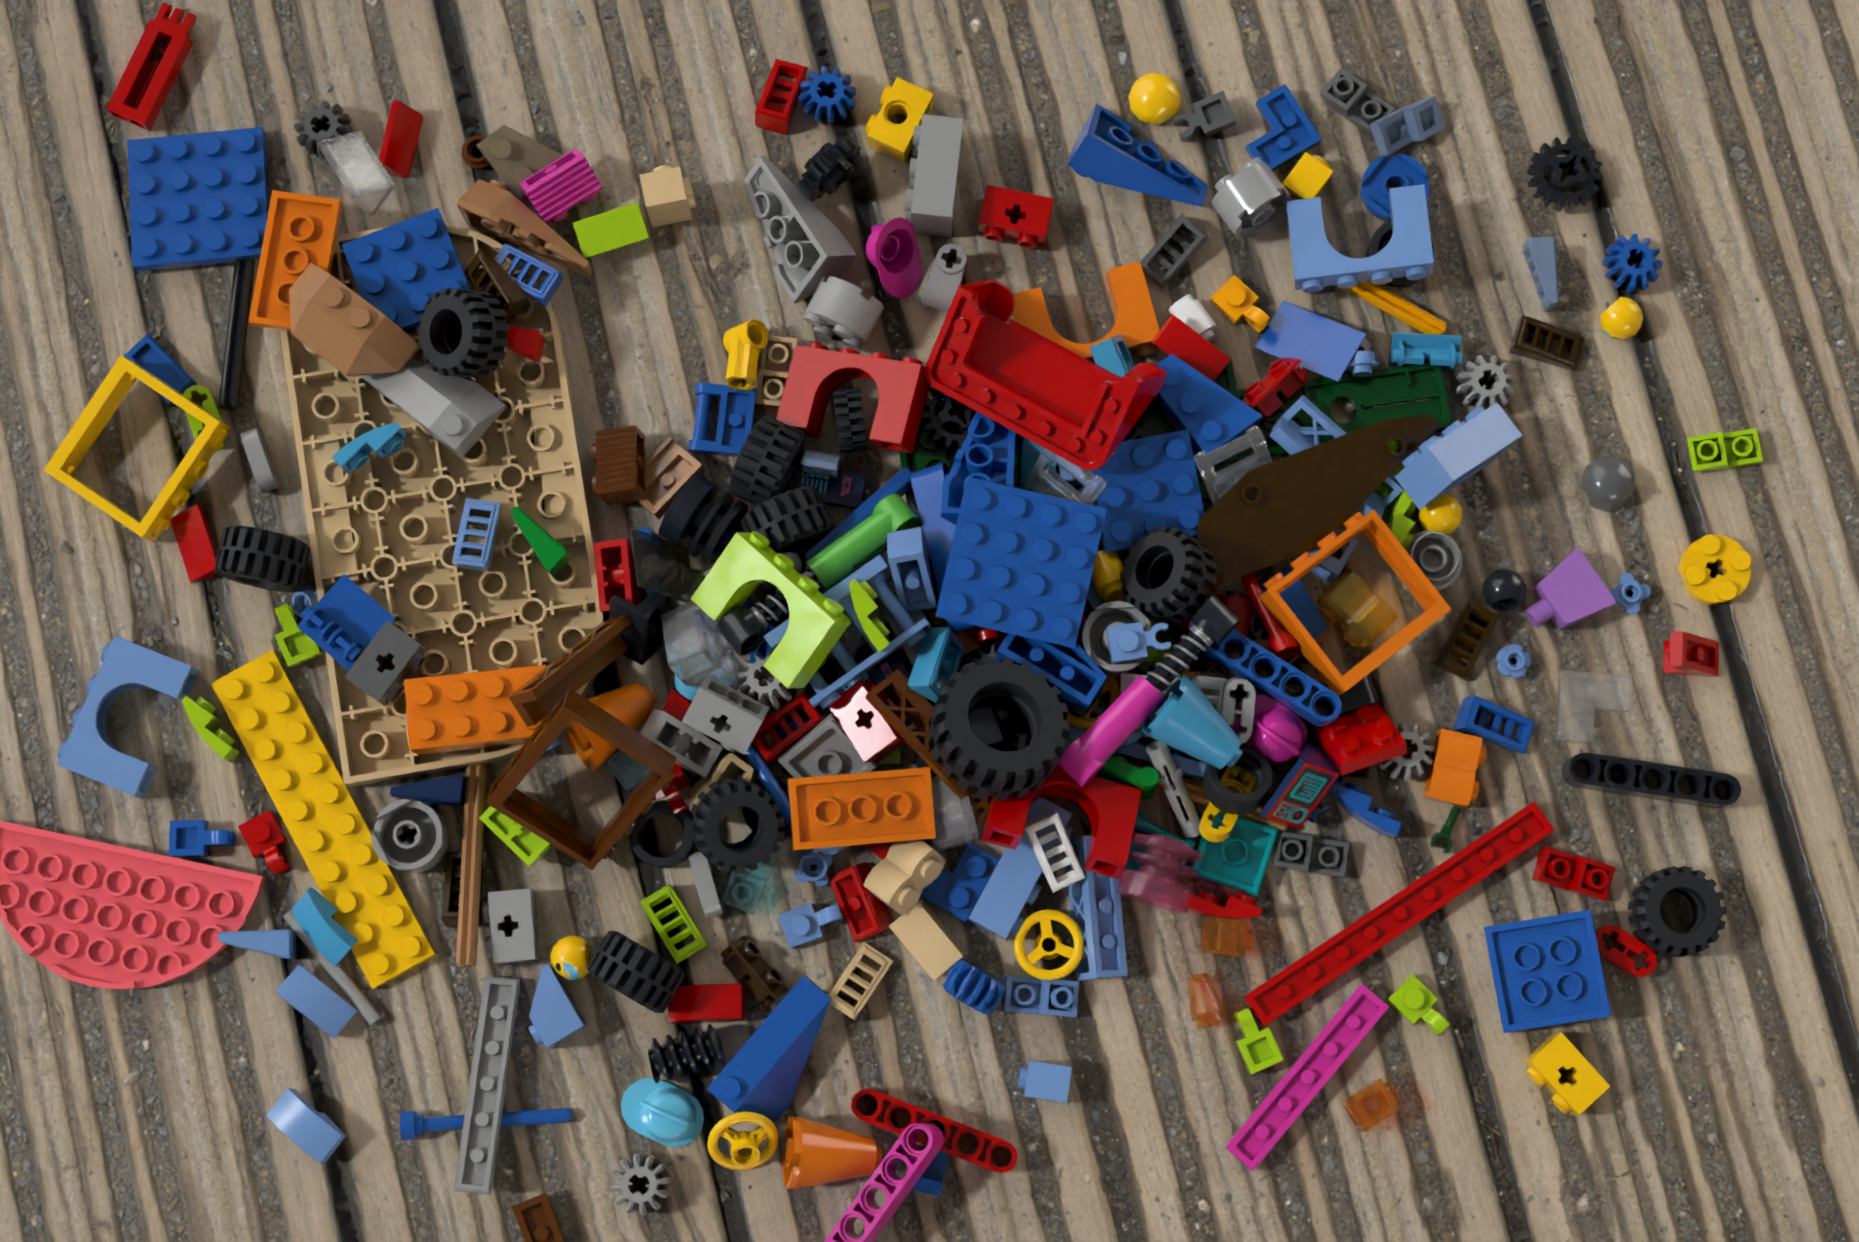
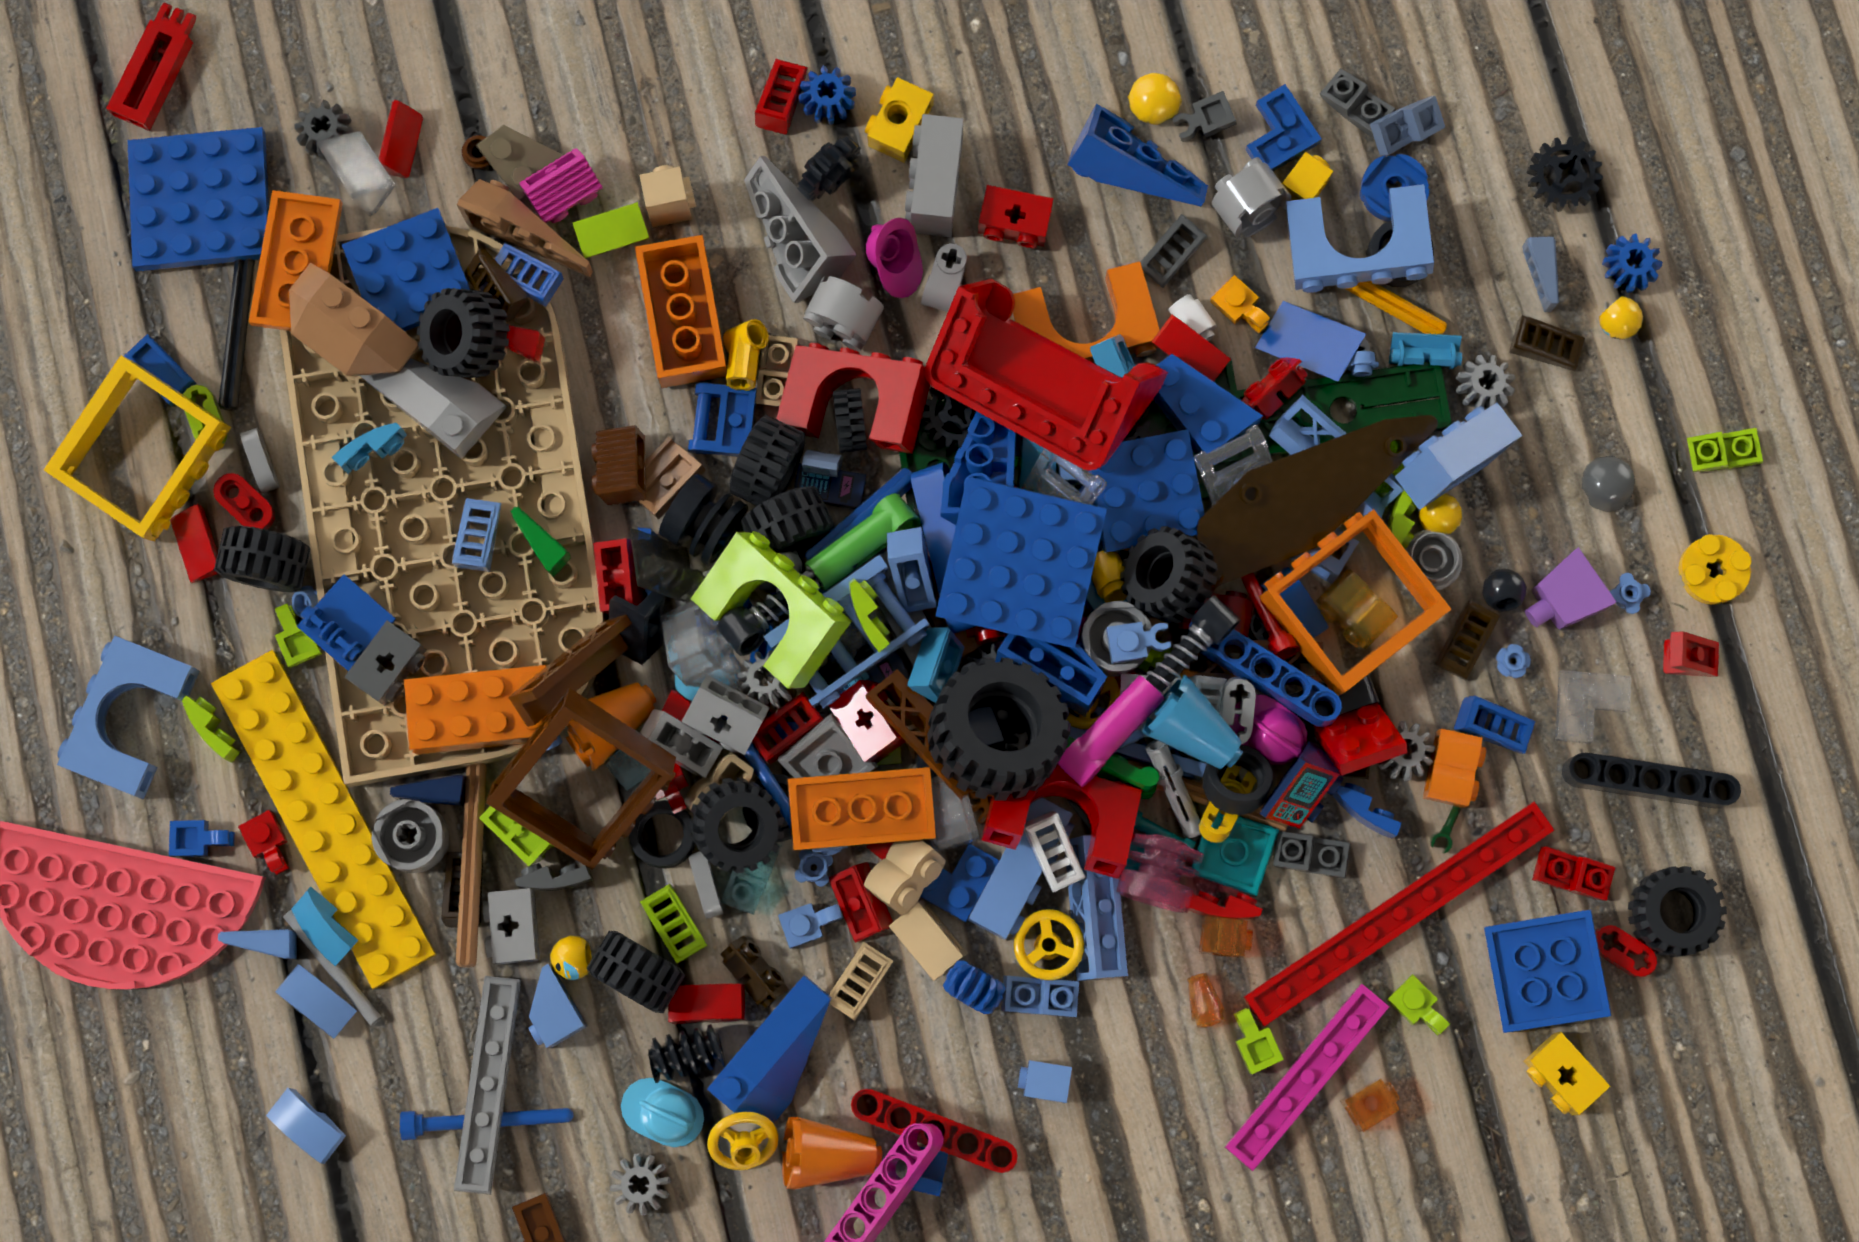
none -> red plate [213,473,275,530]
none -> dark grey slope [514,863,594,891]
none -> orange brick [635,235,727,388]

